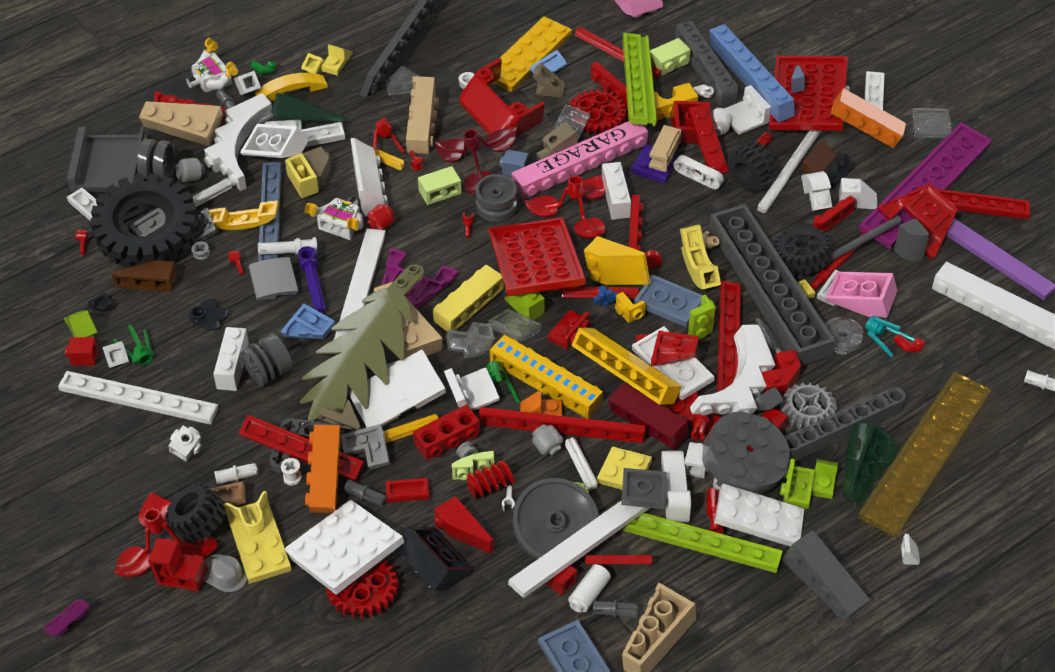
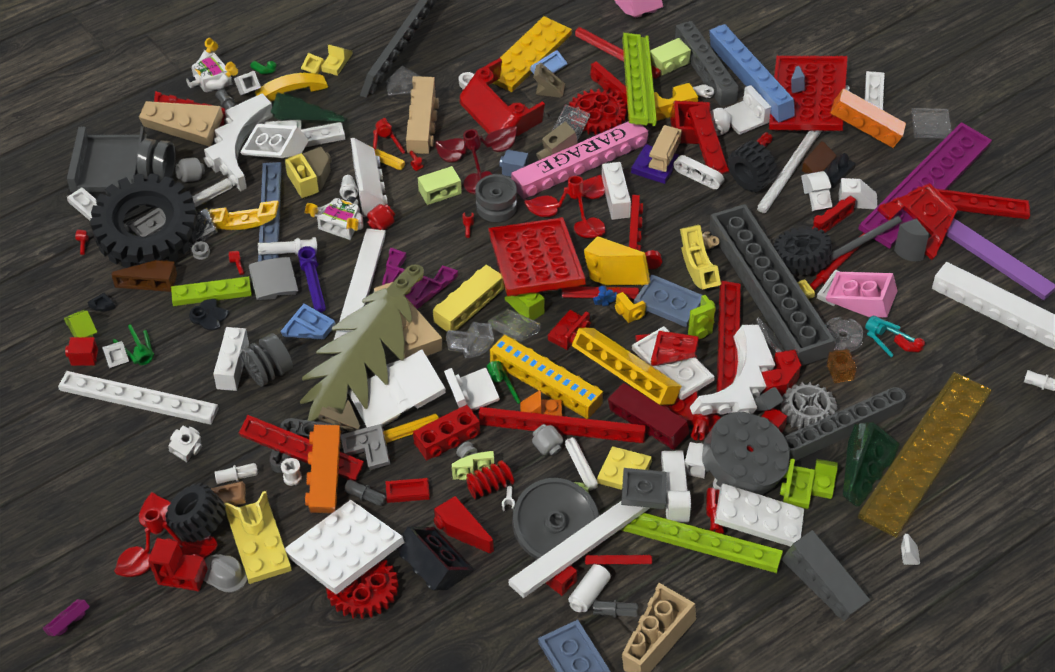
none -> lime plate [171,276,252,306]
none -> white cone [340,175,358,200]
none -> clear orange brick [827,349,856,383]

